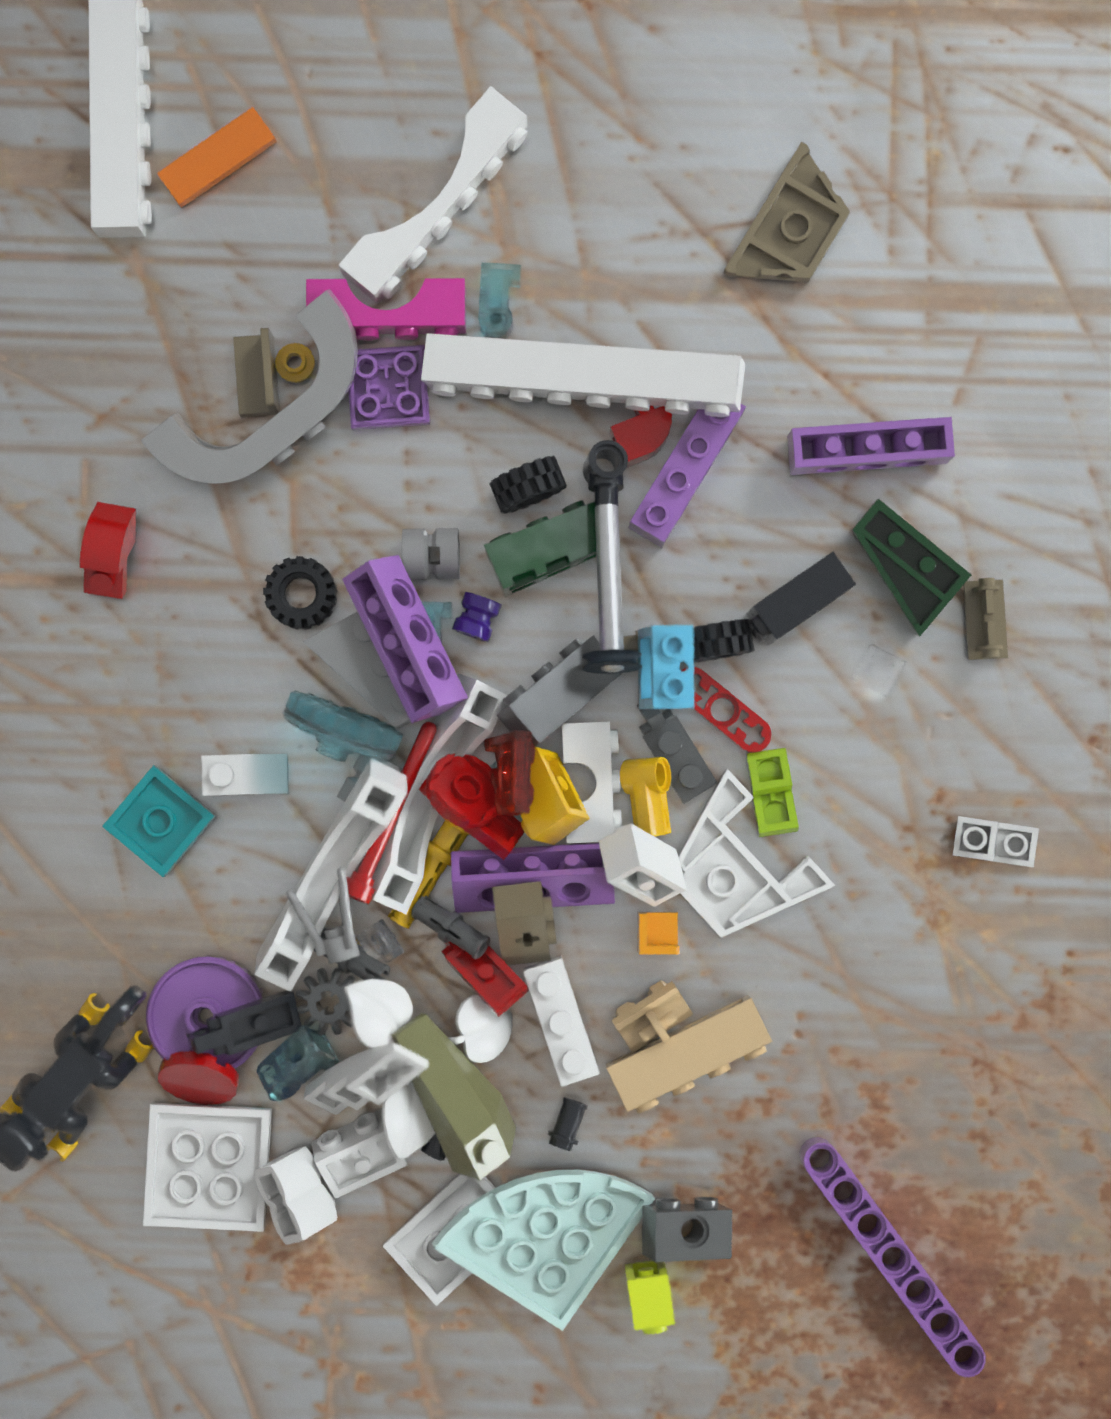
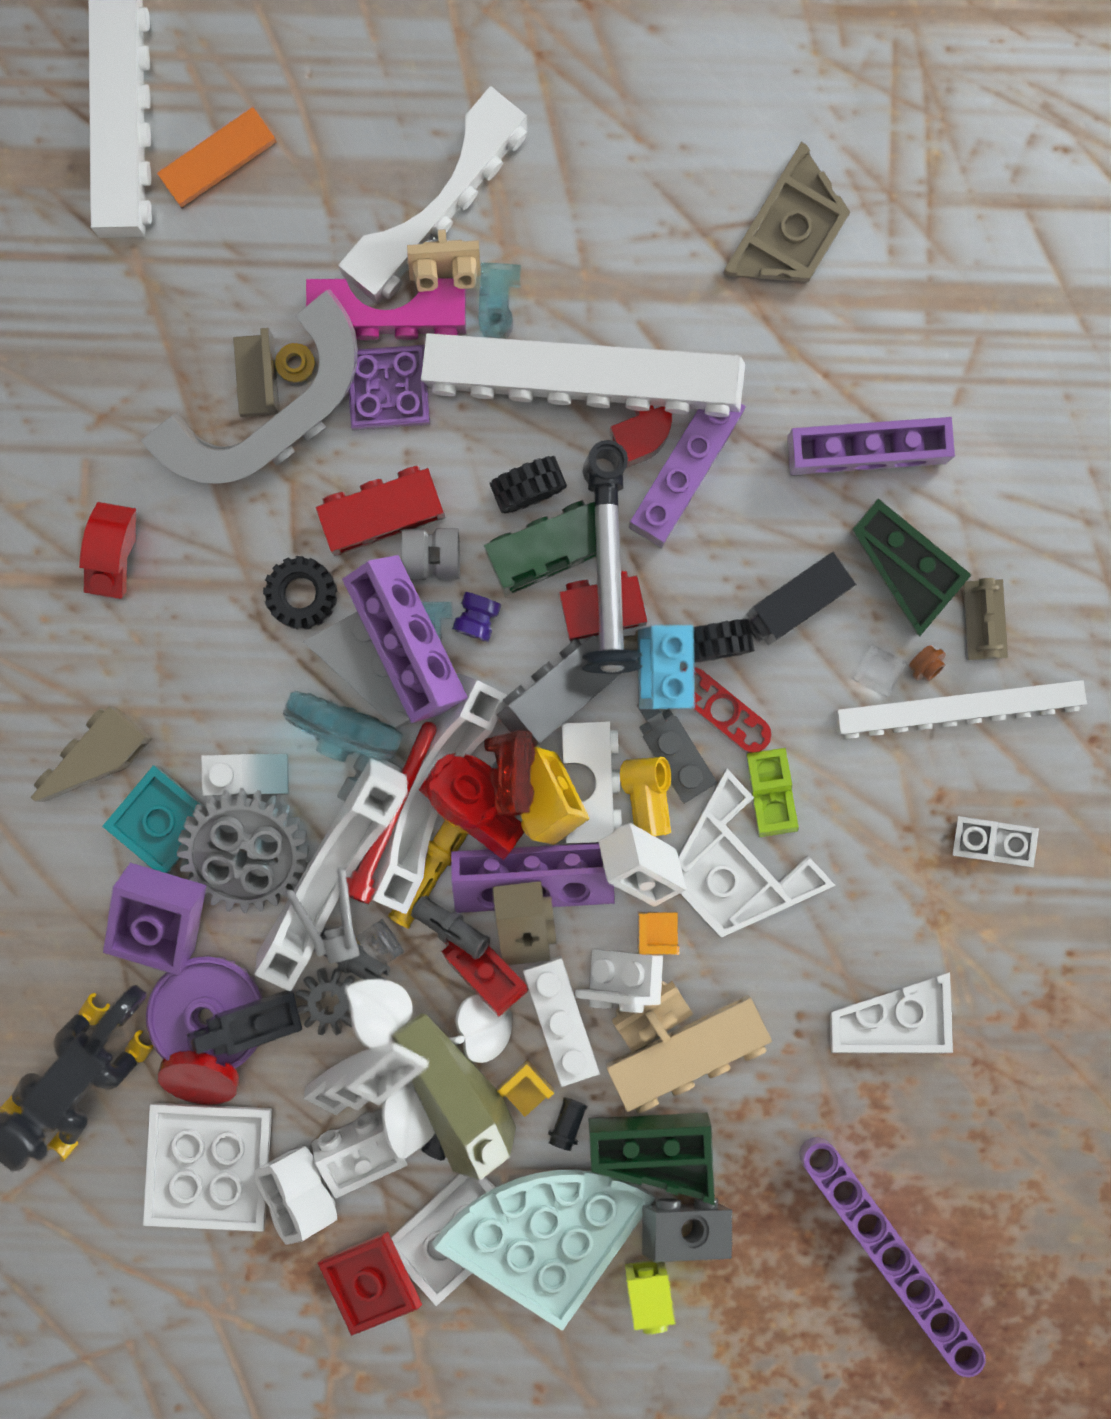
clear light blue leg [256,1025,339,1101] -> none
none -> dark tan slope [30,706,153,802]
none -> medium lavender brick [103,863,206,975]
none -> light grey gear [177,788,309,913]
none -> red brick [315,466,446,556]
none -> red tile [317,1231,422,1336]
none -> tan hips [407,229,481,292]
none -> yellow panel [497,1059,554,1117]
none -> red brick [559,571,648,642]
none -> white bracket [575,949,663,1013]
none -> dark green wedge [588,1112,715,1205]
none -> white wing [830,972,953,1054]
none -> white piece [835,680,1087,739]
none -> dark orange plate [909,645,946,681]

